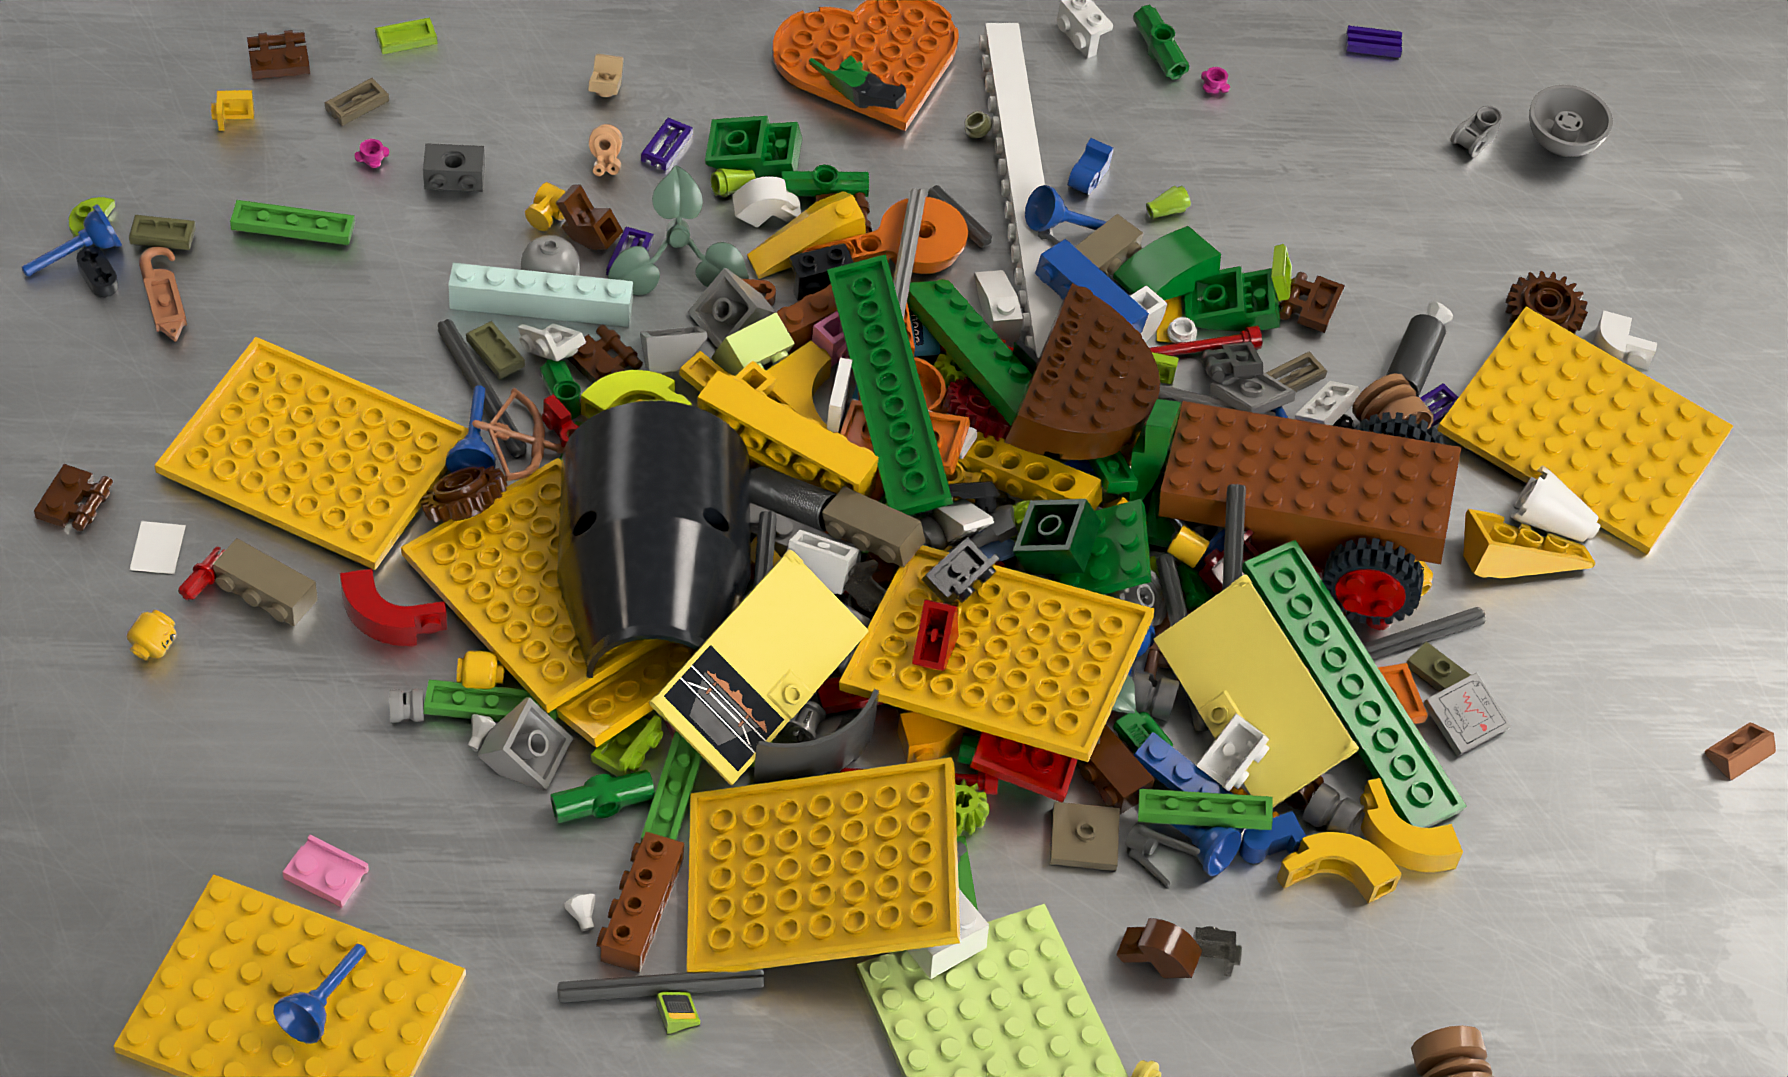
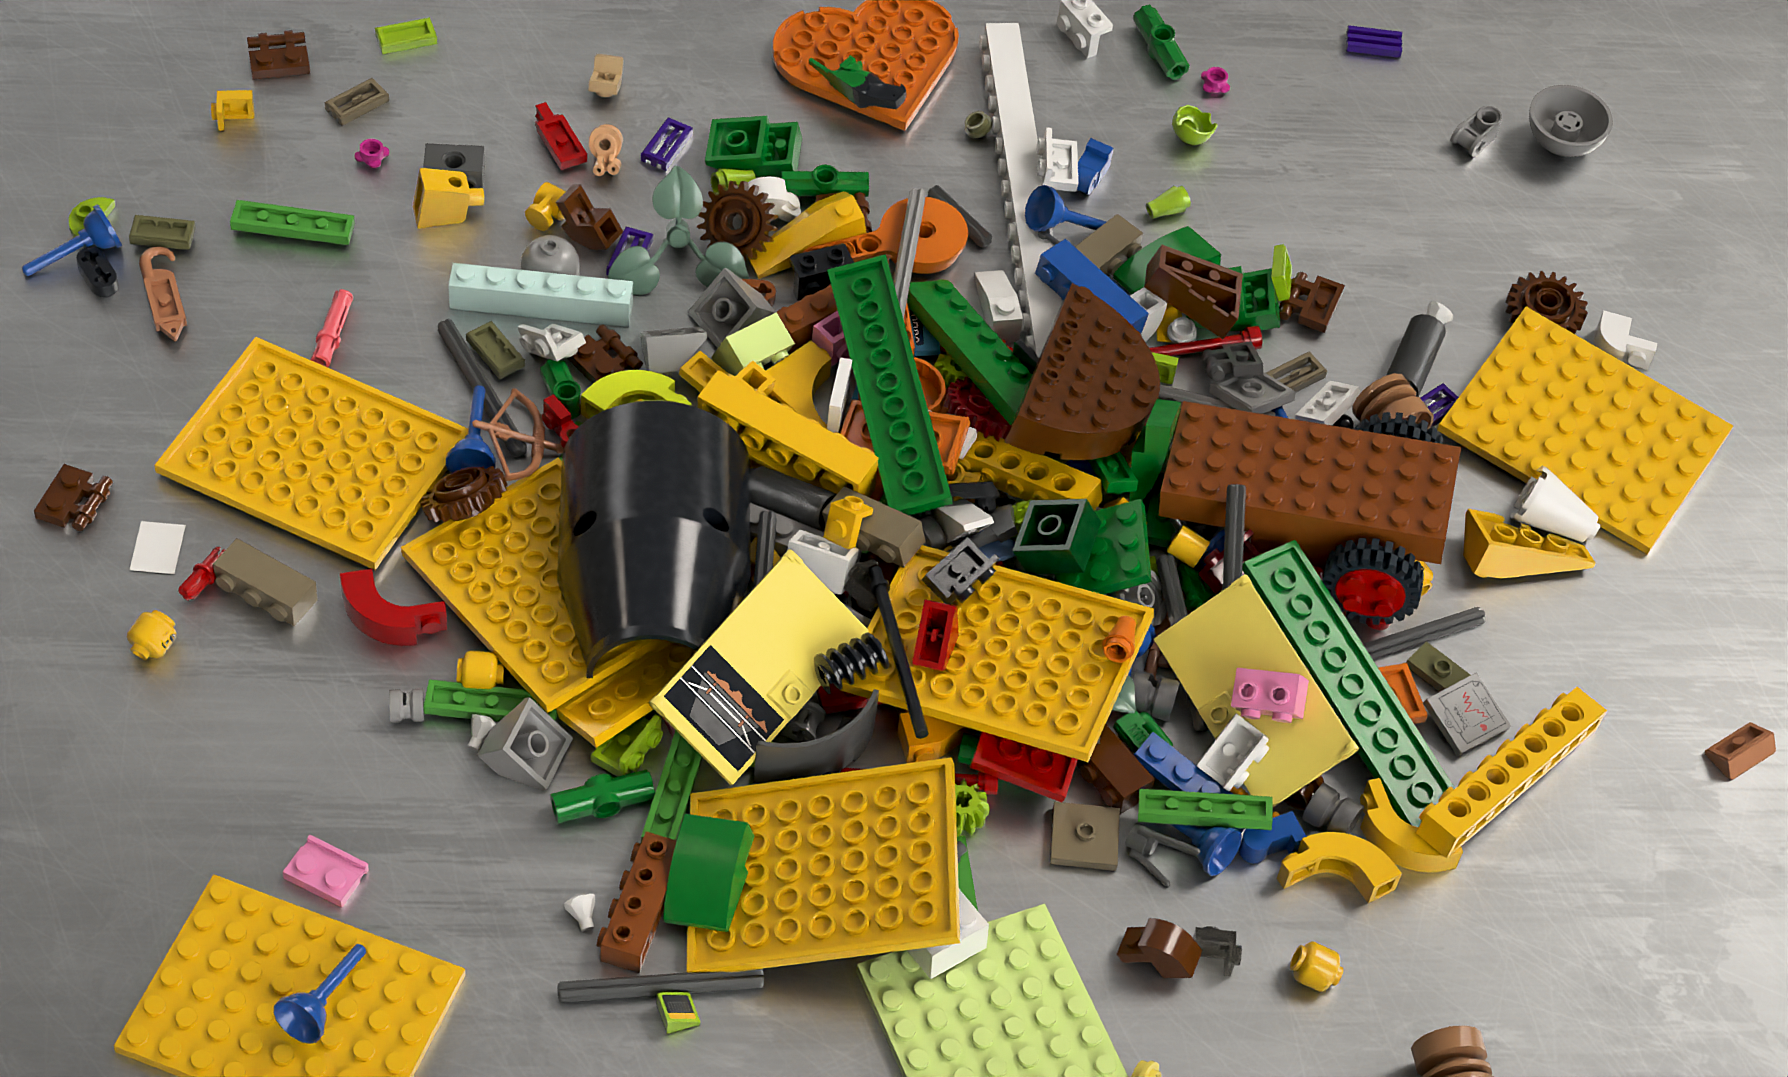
none -> coral pin [310,289,353,368]
none -> yellow torso [412,168,484,229]
none -> red hinge [535,102,588,170]
none -> green slope [663,814,755,932]
none -> reddish brown gear [697,181,778,262]
none -> black piece [814,632,890,694]
none -> yellow bracket [823,496,873,550]
none -> black bar [869,566,929,739]
none -> white bracket [1037,127,1078,192]
none -> orange cone [1102,616,1136,663]
none -> reddish brown wedge [1144,245,1243,339]
none -> lime hair [1172,104,1218,145]
none -> bright pink brick [1231,668,1309,723]
none -> yellow head [1290,941,1343,992]
none -> yellow brick [1416,687,1607,859]

